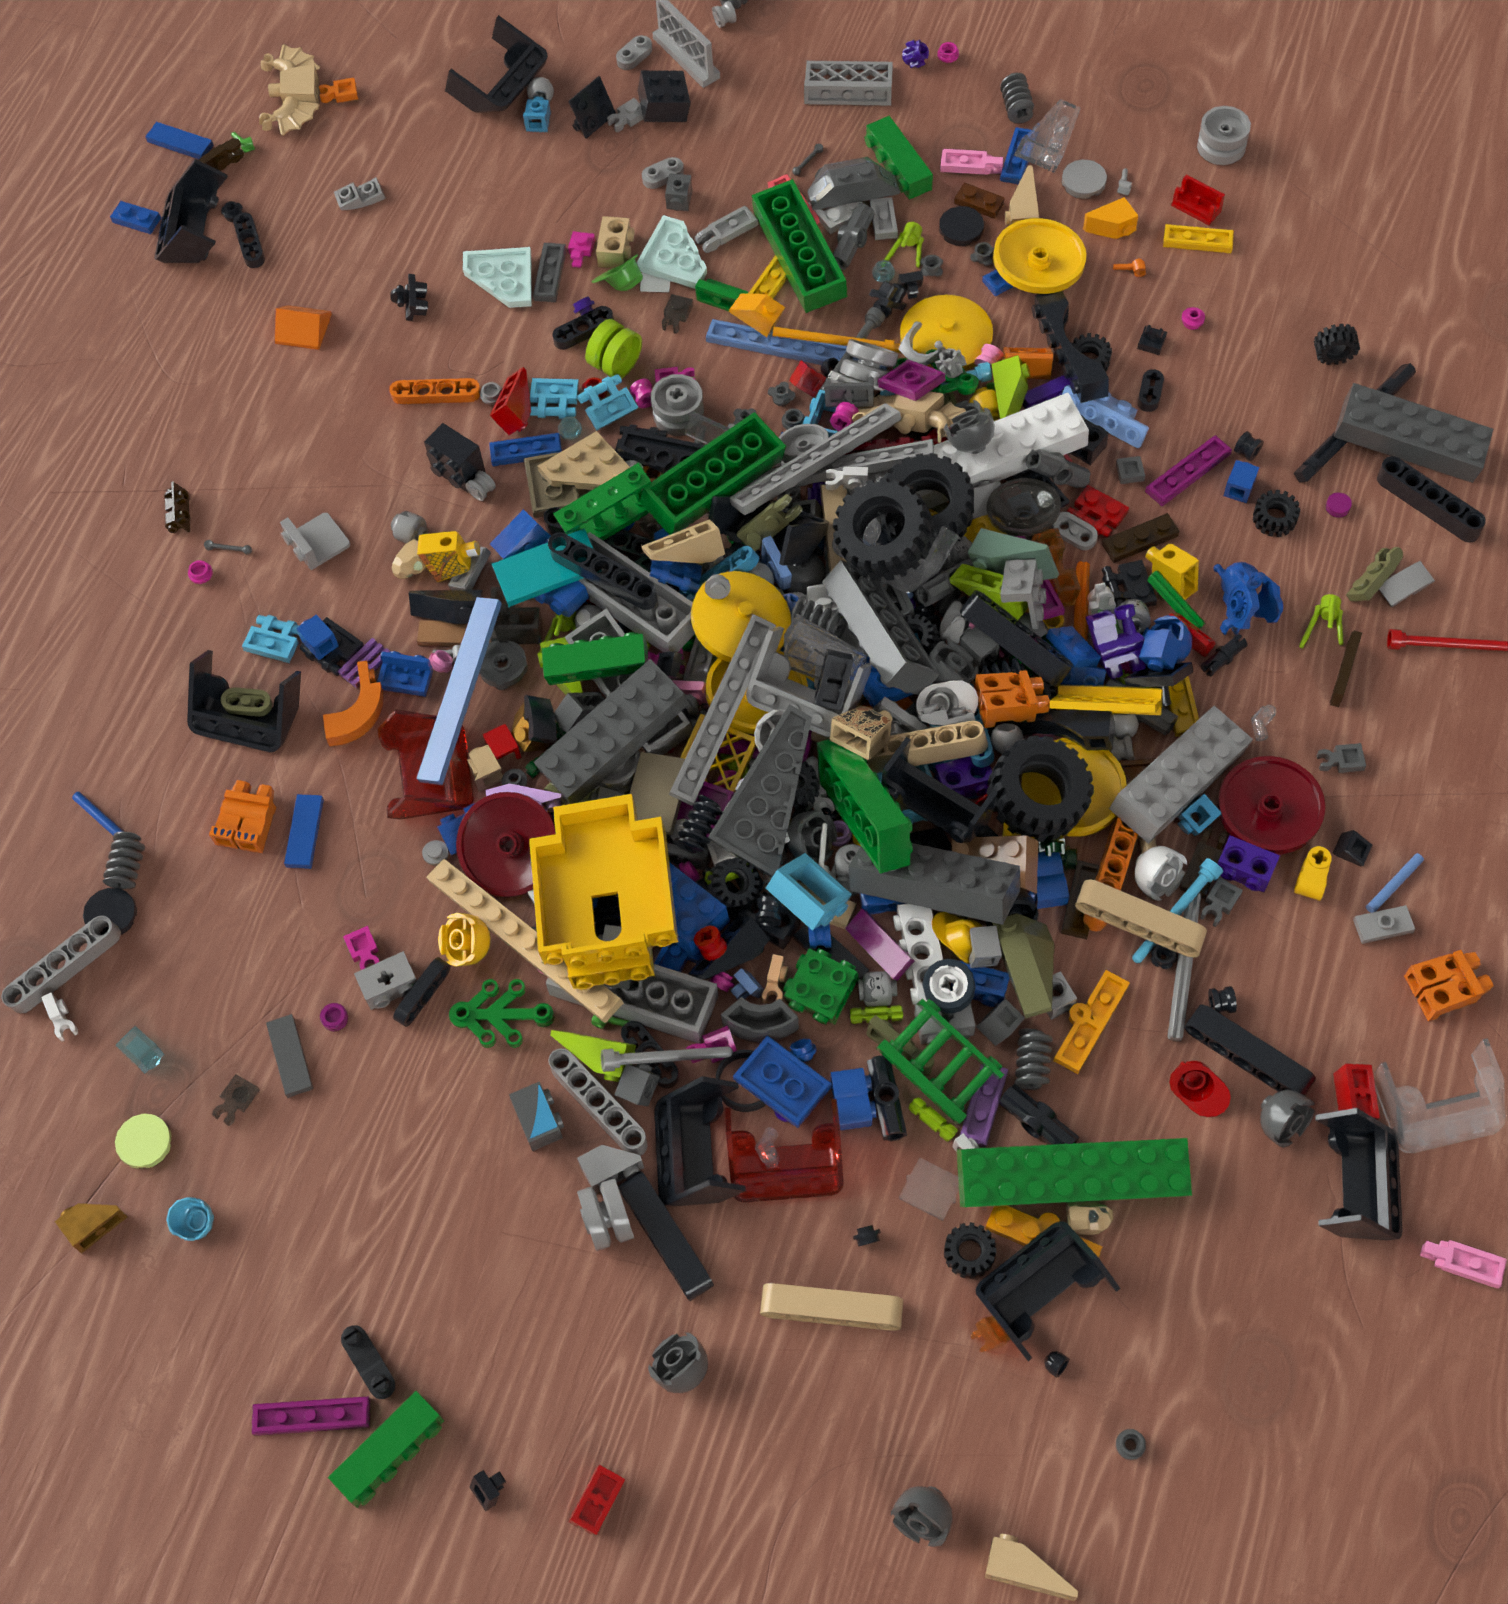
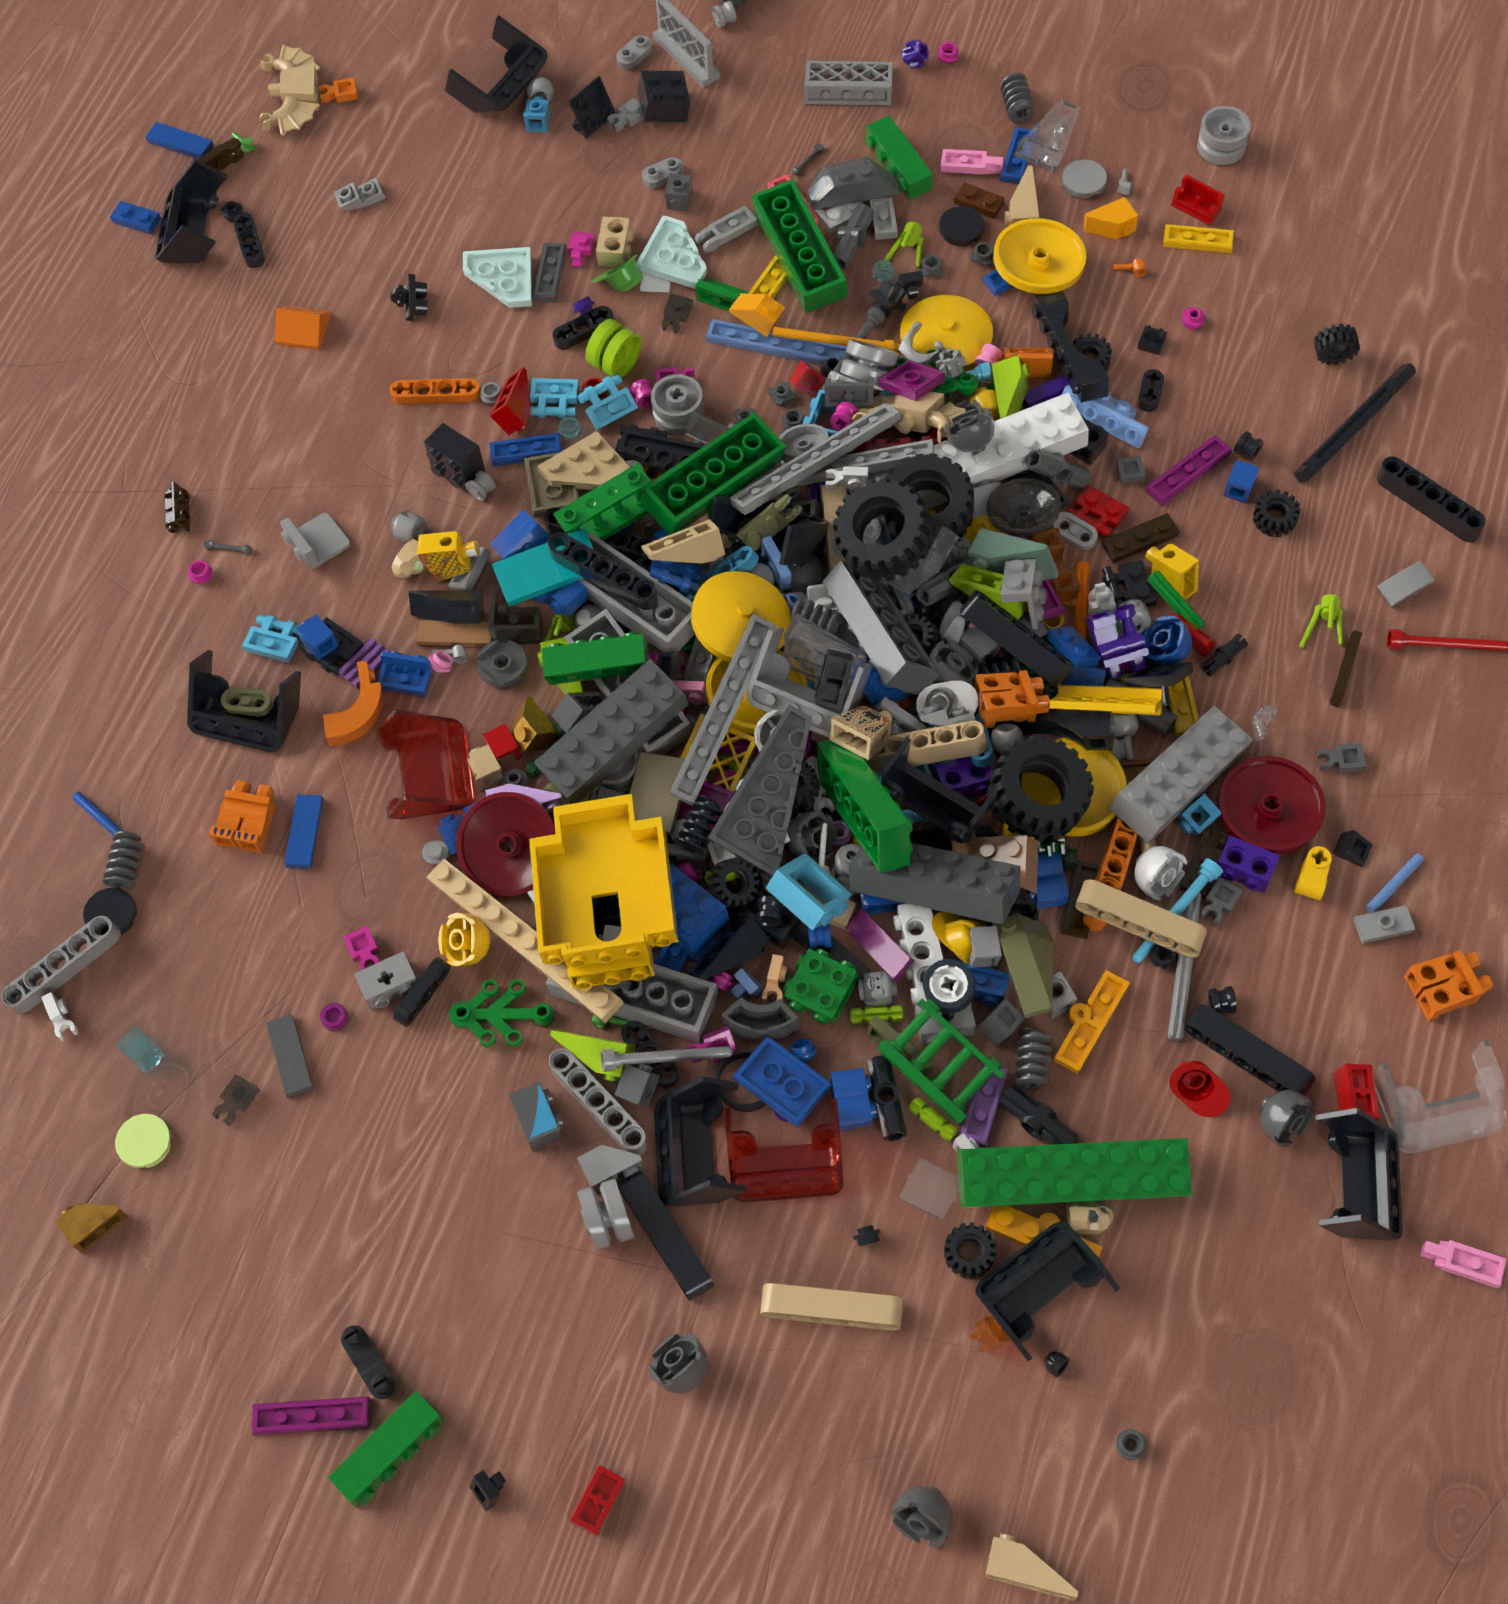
medium azure hair [166,1197,214,1241] -> none
tile [416,597,502,785] -> none
black slope [524,695,557,744] -> none
dark grey plate [682,694,699,718] -> none
red wheel [694,926,727,960] -> none
light grey plate [705,574,730,599] -> none
clear arm [756,1127,780,1168] -> none
blue brick [1139,630,1182,672] -> none
blue helmet [1213,561,1283,635] -> none
magenta tile [1325,492,1352,517] -> none
dark grey brick [1334,383,1493,483] -> none
olive hinge [1346,547,1403,601] -> none

